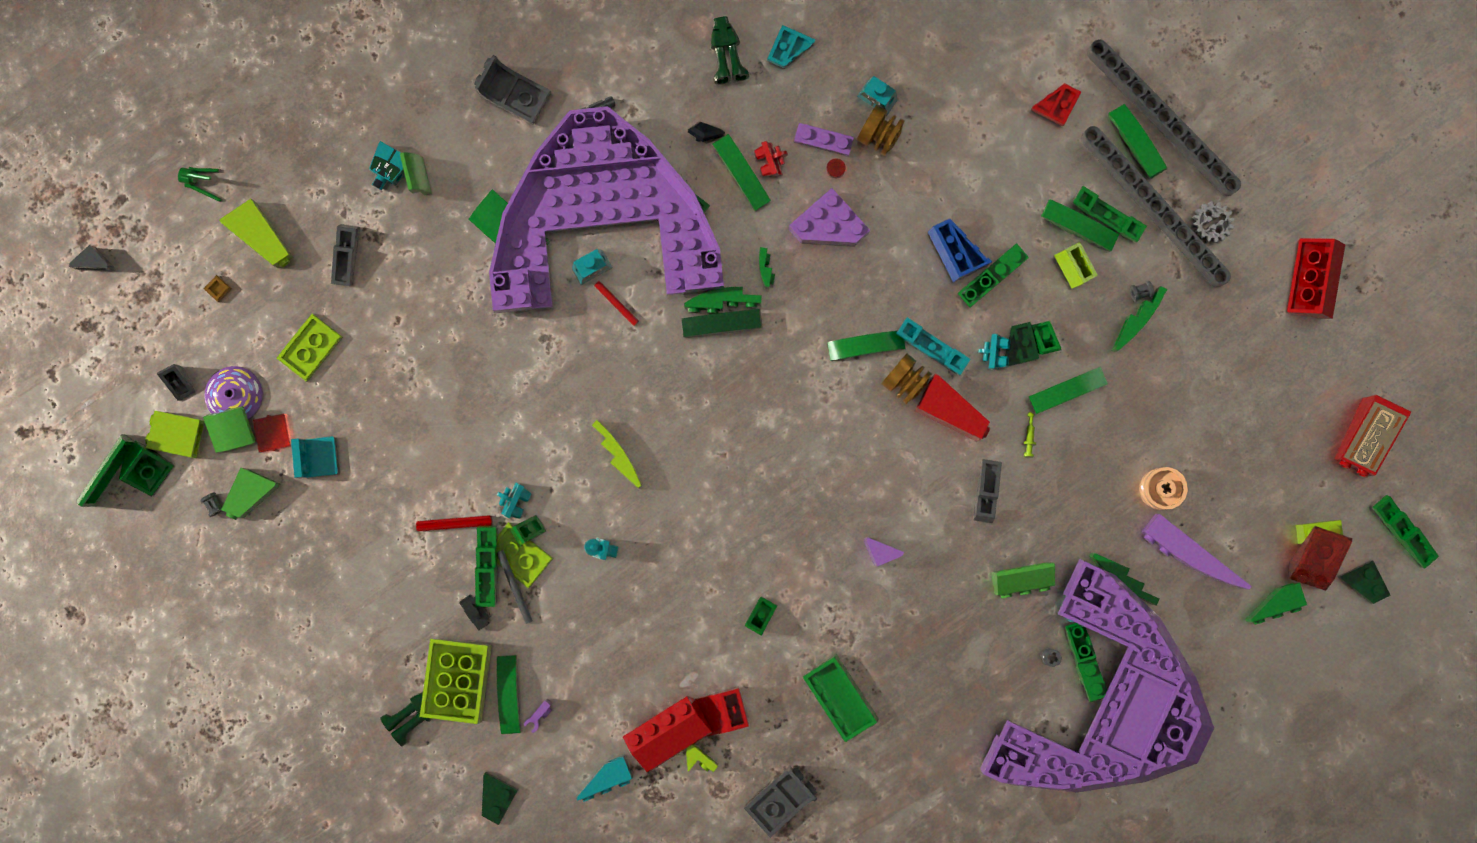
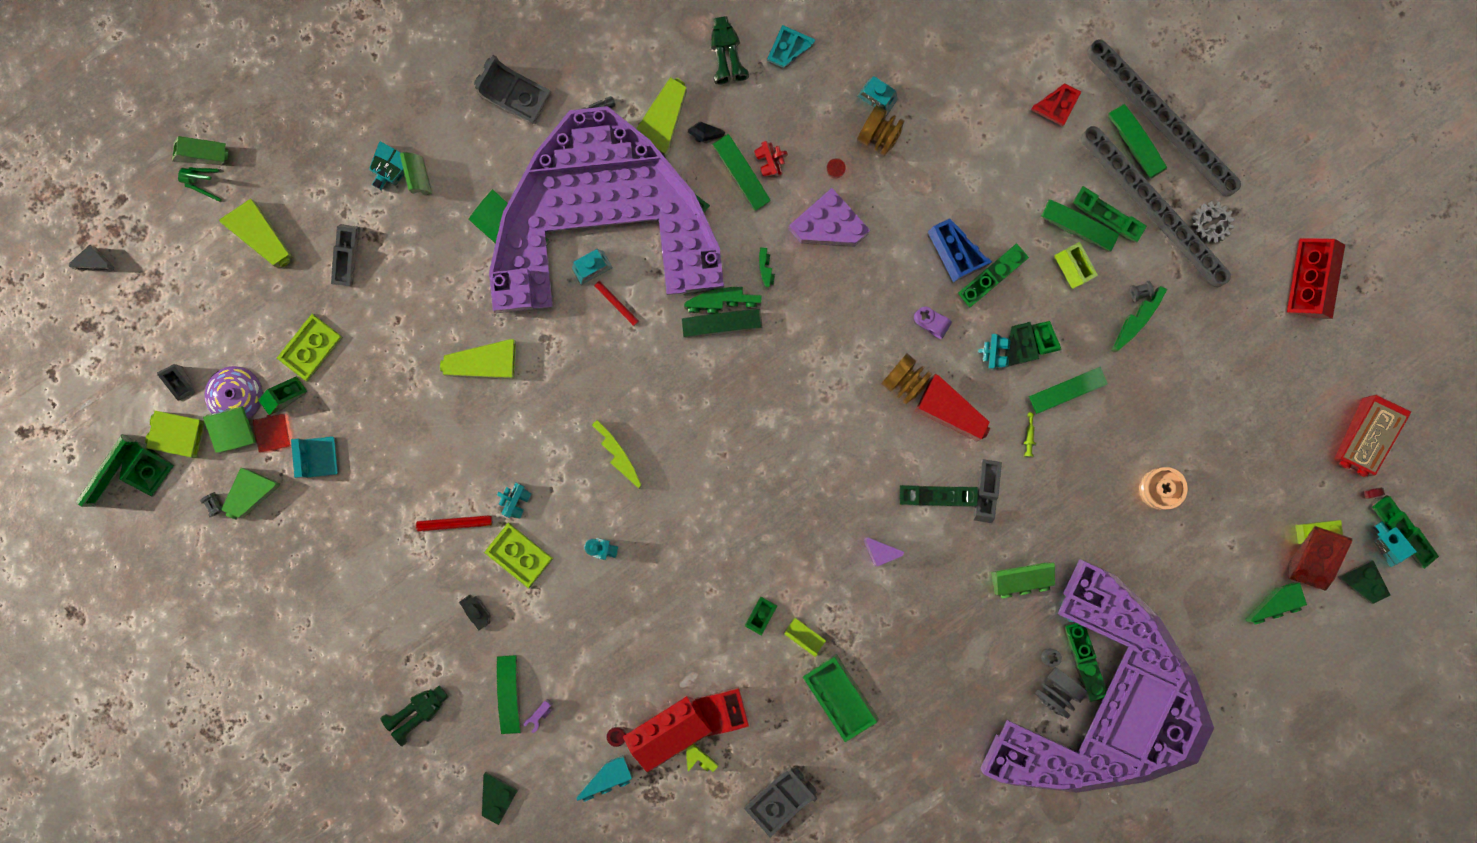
pearl gold tile [203,275,232,302] -> none
lime slope [420,639,492,724] -> none
green slope [475,526,497,607] -> none
dark grey bar [496,550,533,624] -> none
green slope [511,515,546,547] -> none
medium lavender plate [794,123,854,157] -> none
green slope [827,331,906,361] -> none
teal slope [896,317,971,375] -> none
green slope [1089,553,1160,606] -> none
medium lavender slope [1141,514,1252,590] -> none
none -> bright green slope [172,136,228,165]
none -> green slope [258,376,307,415]
none -> lime slope [440,339,516,379]
none -> dark red tile [607,727,626,747]
none -> lime slope [636,77,687,158]
none -> lime panel [784,618,826,657]
none -> dark green slope [900,485,978,507]
none -> medium lavender piece [914,307,952,339]
none -> dark grey wheel [1035,667,1088,719]
none -> dark red tile [1364,487,1385,499]
none -> teal torso [1373,521,1416,567]

